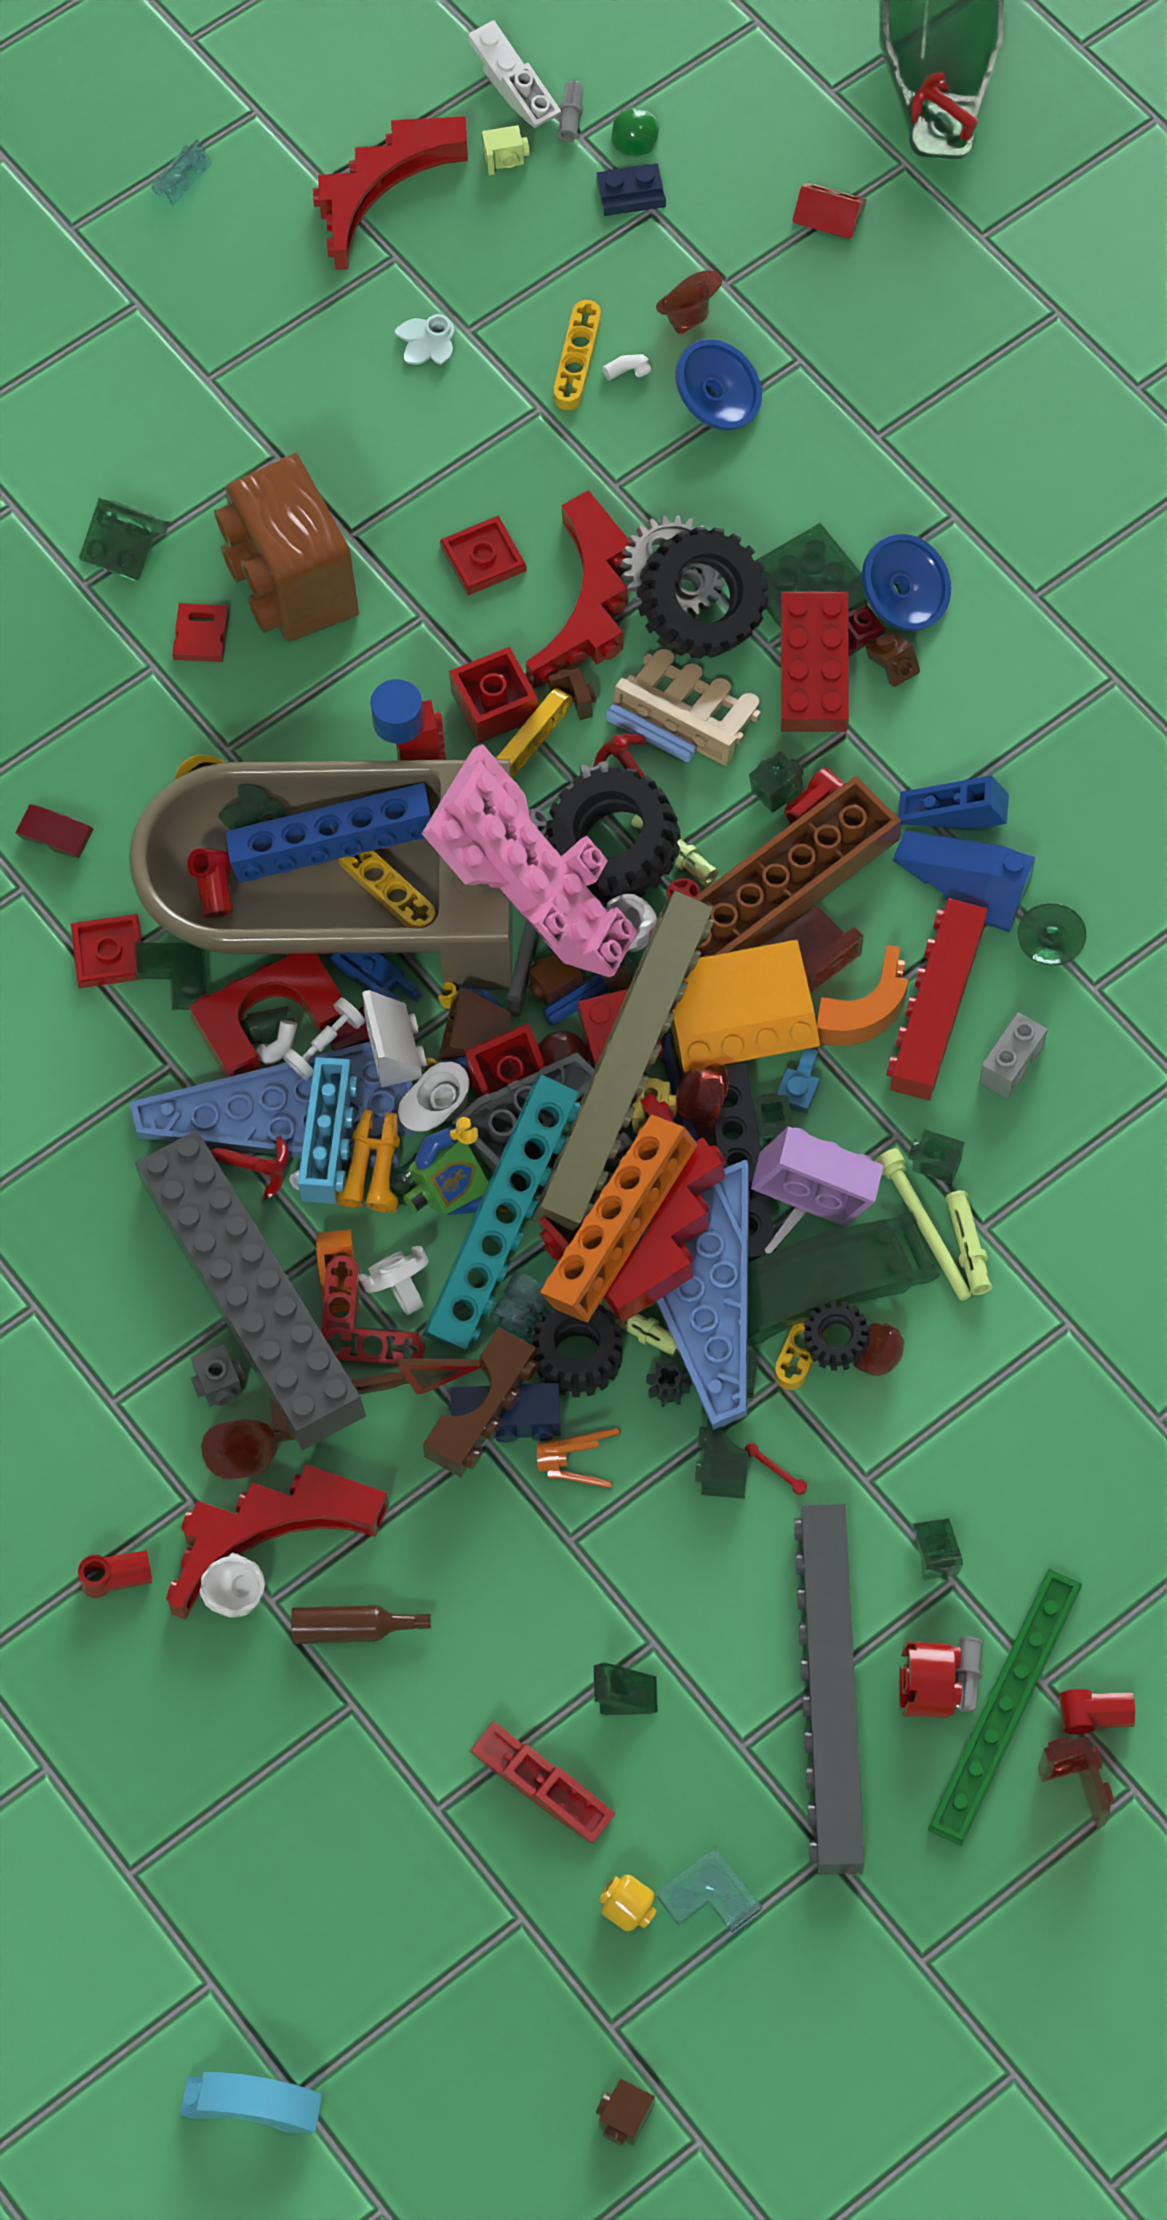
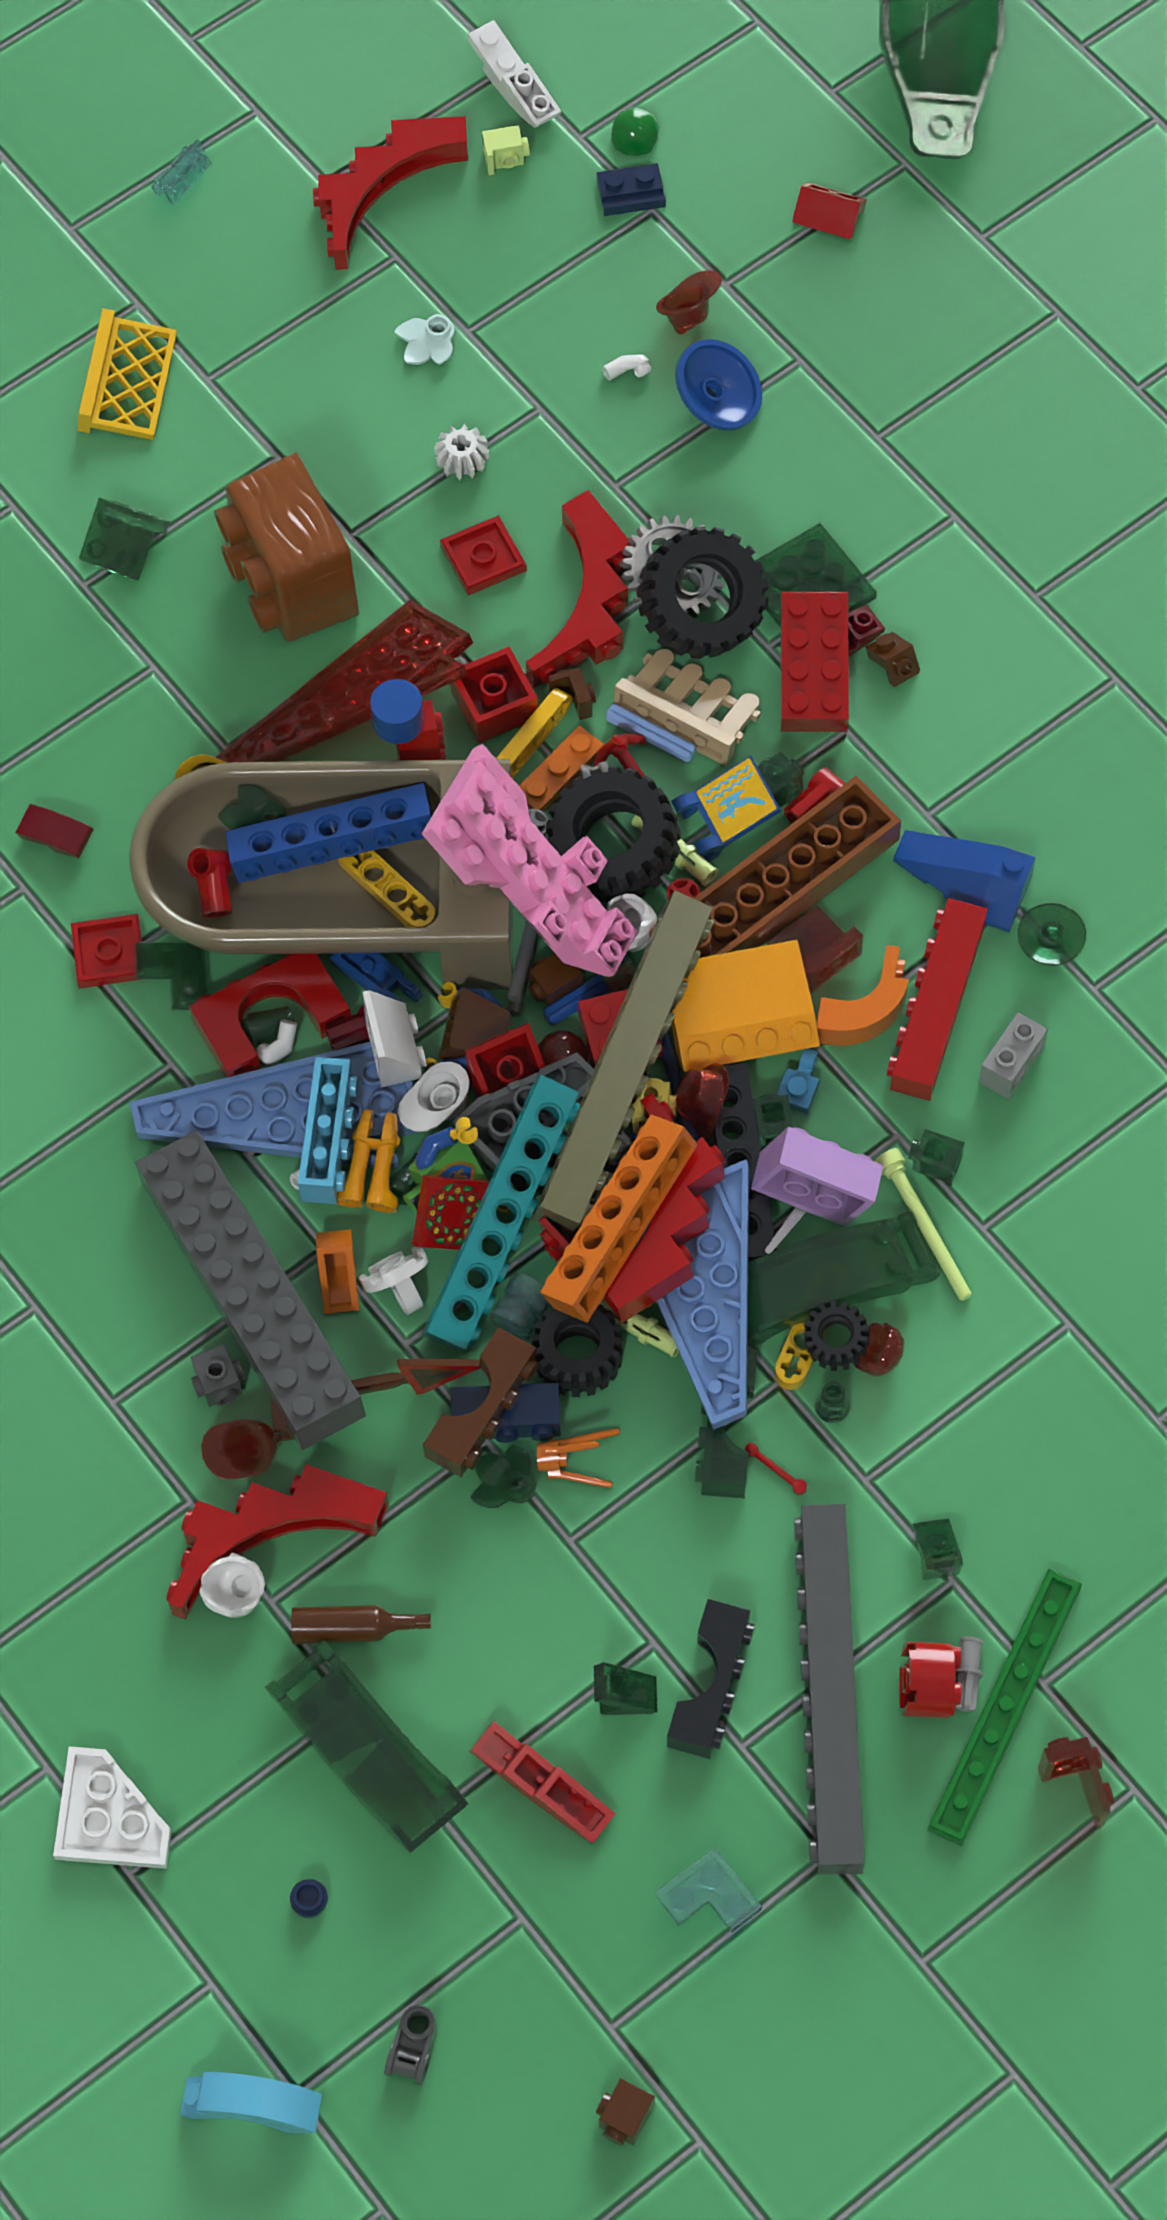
red piece [78,1550,152,1598] -> none
red piece [172,603,229,662] -> none
red piece [211,1136,289,1201] -> none
white wheel [282,997,365,1081] -> none
red beam [321,1255,425,1364] -> none
yellow beam [554,300,601,410] -> none
light grey axle [558,81,583,142] -> none
yellow head [598,1874,657,1932] -> none
black gear [646,1360,690,1407] -> none
blue dish [862,534,951,631] -> none
blue slope [898,775,1009,829] -> none
red piece [911,72,978,141] -> none
yellowish green pin [945,1190,993,1295] -> none
red piece [1059,1689,1136,1735] -> none
none -> white plate [53,1747,172,1869]
none -> yellow fence [77,308,177,440]
none -> clear red wing [216,600,473,763]
none -> clear green windscreen [265,1640,468,1853]
none -> dark blue plate [290,1879,328,1918]
none -> dark grey piece [384,2005,437,2085]
none -> tile [412,1175,489,1250]
none -> white gear [434,423,489,481]
none -> clear green plate [471,1445,537,1508]
none -> orange plate [519,726,604,812]
none -> black arch [667,1599,755,1759]
none -> flag [671,756,781,862]
none -> clear green cone [814,1381,850,1423]

